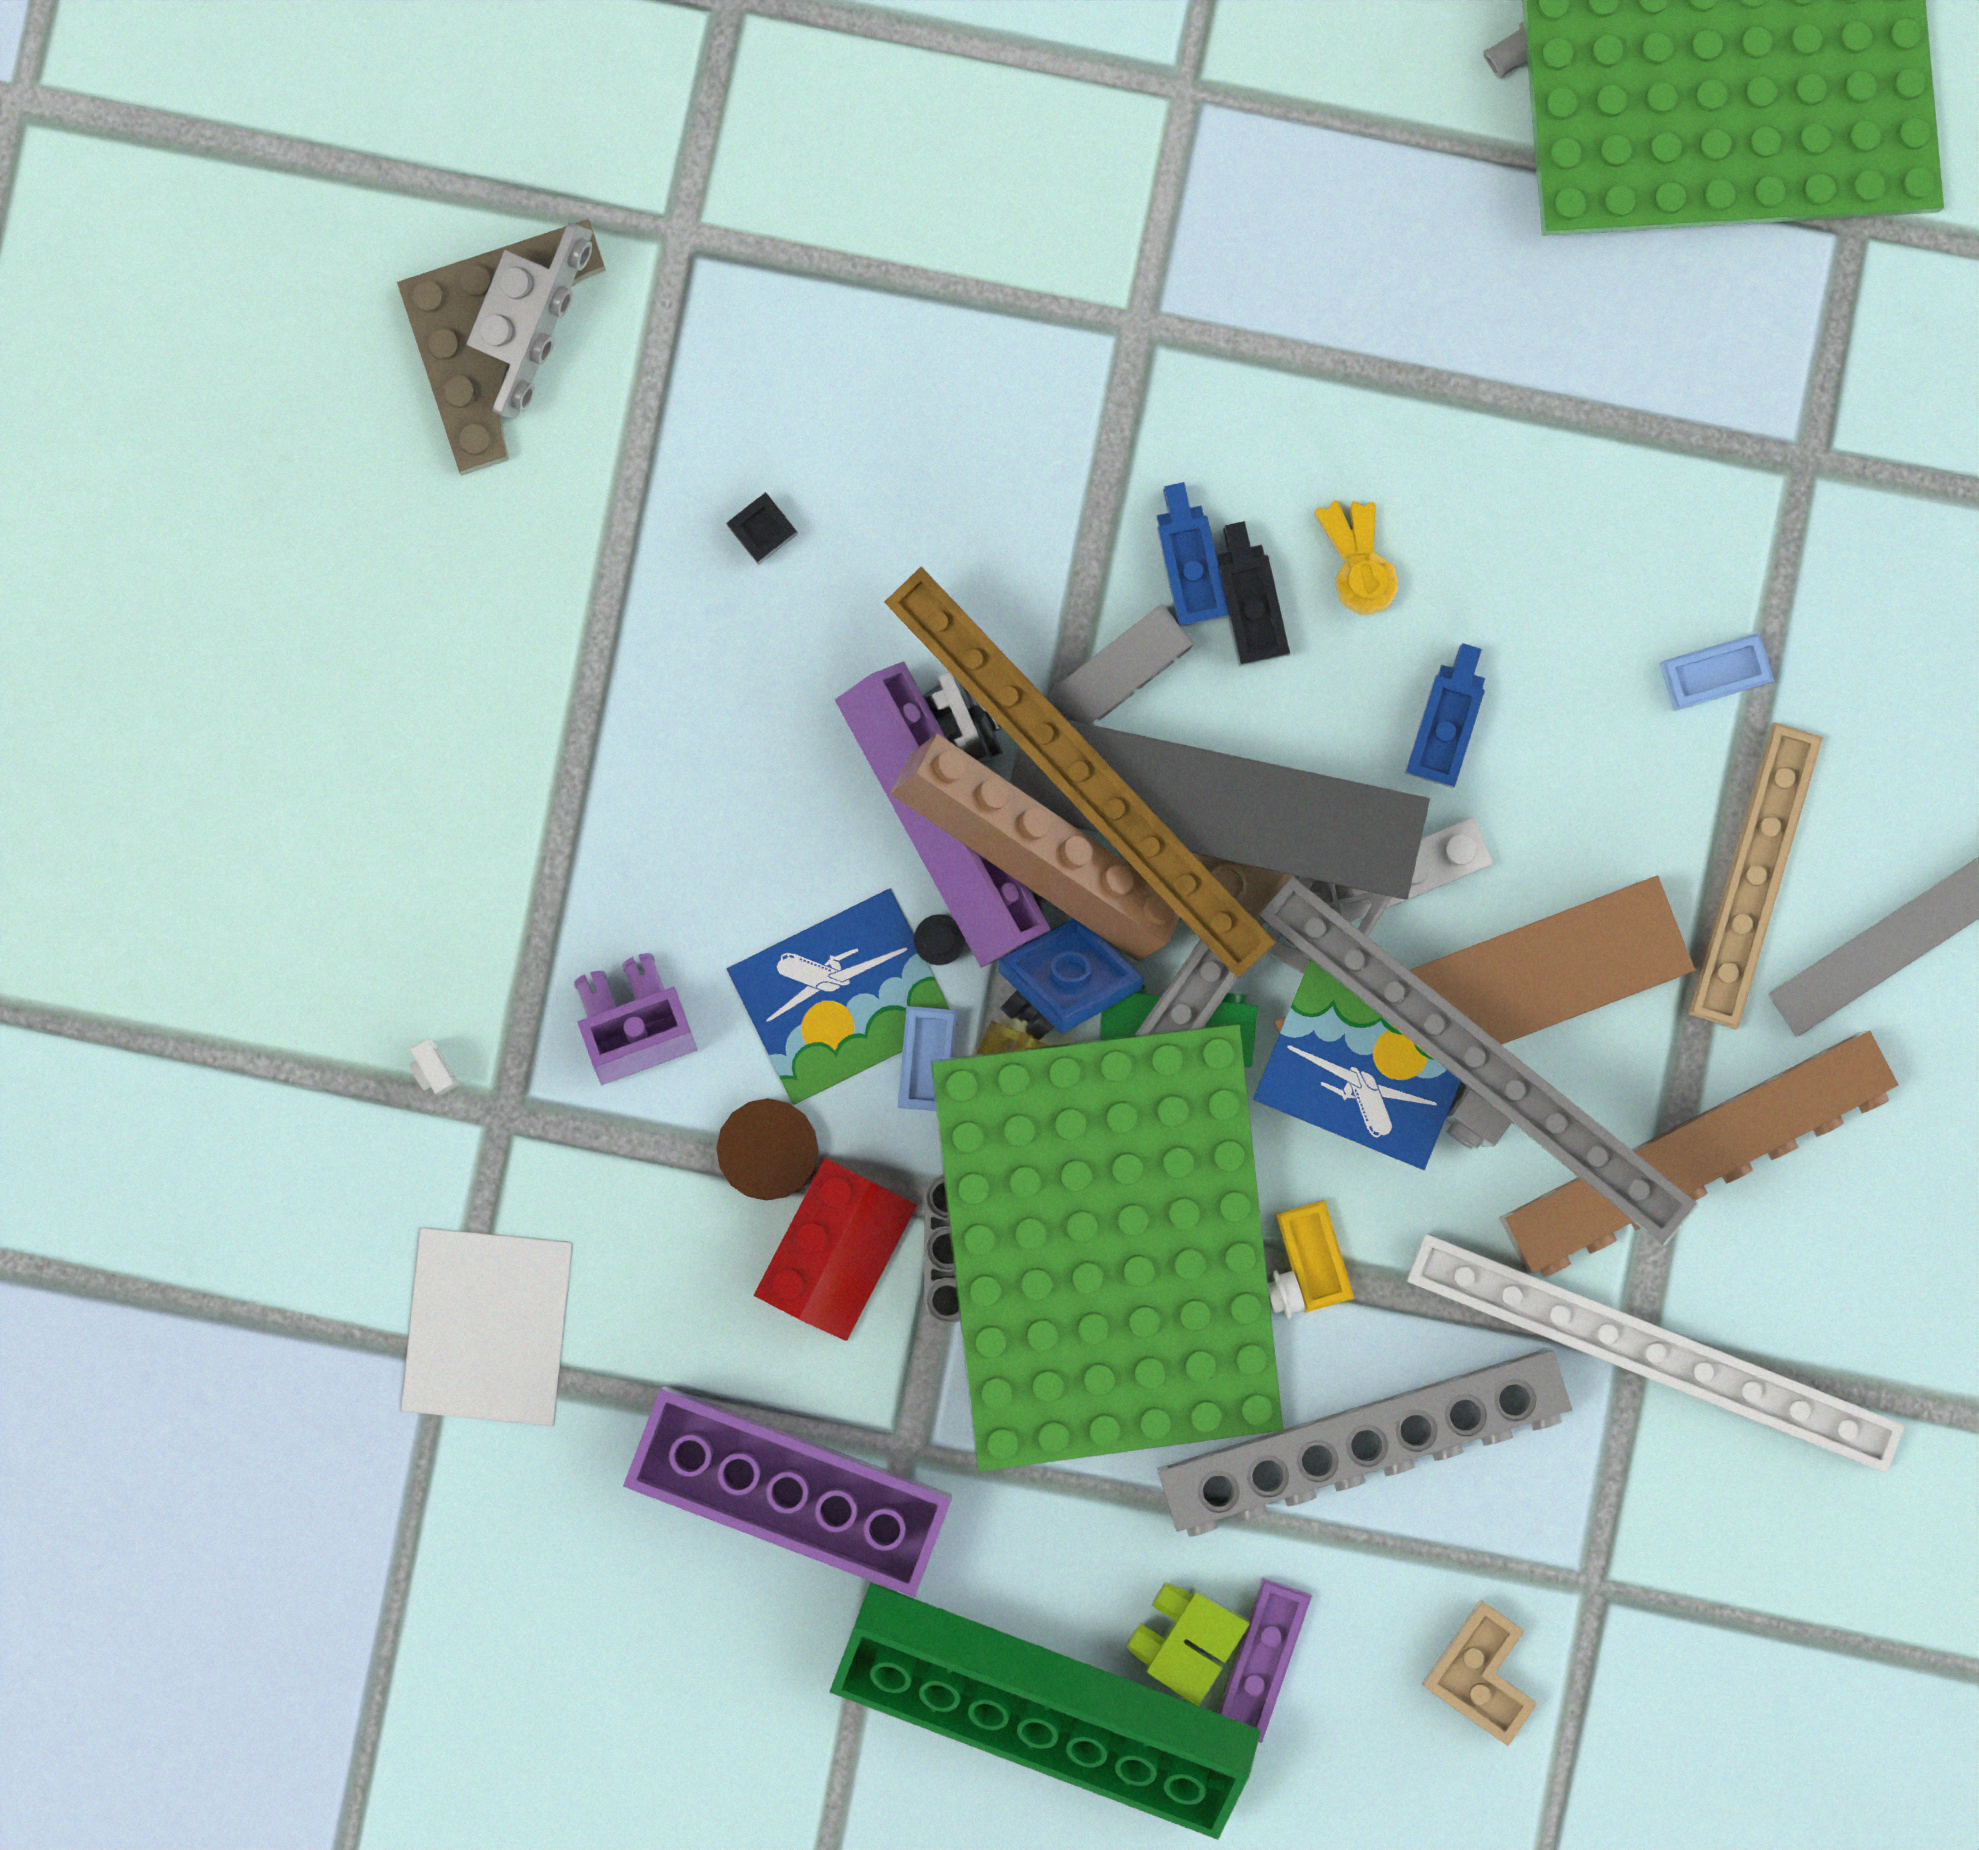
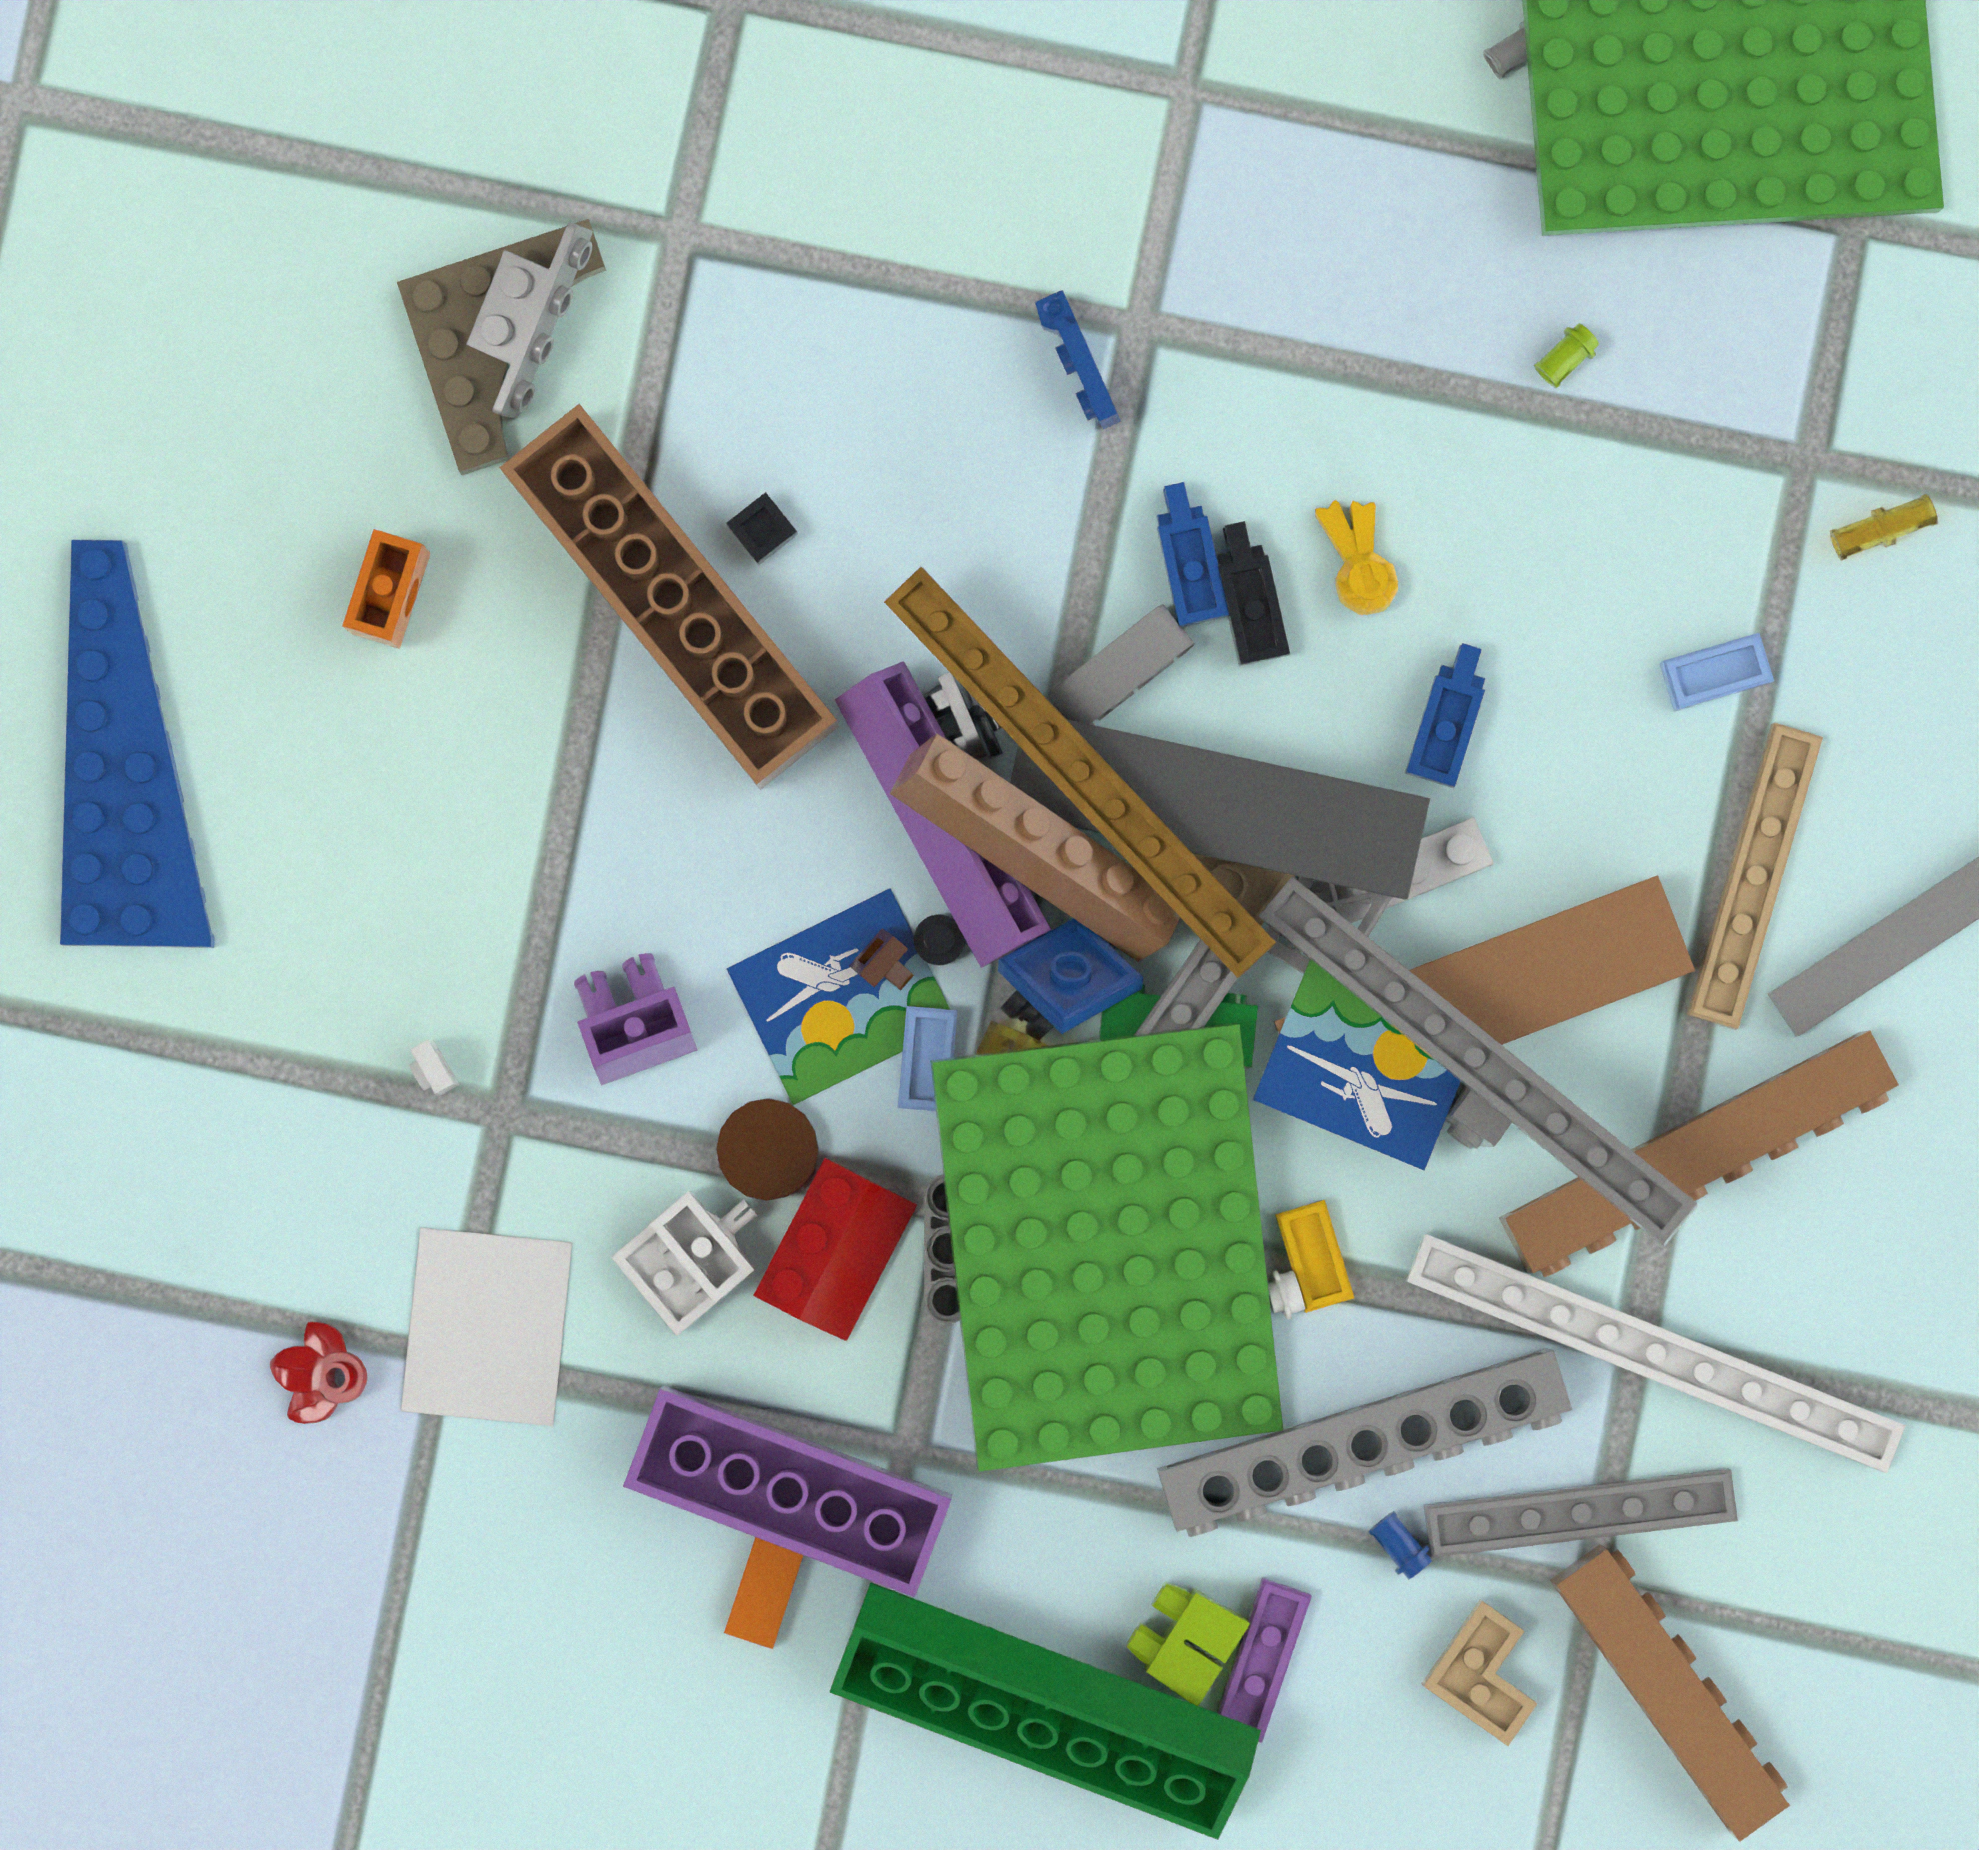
none -> blue wing [60,540,215,948]
none -> red plate [270,1322,368,1424]
none -> orange brick [342,529,431,649]
none -> medium nougat brick [499,404,839,790]
none -> white plate [611,1191,758,1336]
none -> orange tile [724,1537,804,1649]
none -> reddish brown tile [849,928,914,991]
none -> blue hinge [1035,290,1121,429]
none -> blue pin [1368,1511,1432,1580]
none -> light grey tile [1423,1468,1738,1558]
none -> lime pin [1534,323,1600,388]
none -> medium nougat brick [1550,1544,1790,1842]
none -> clear yellow pin [1830,494,1938,561]

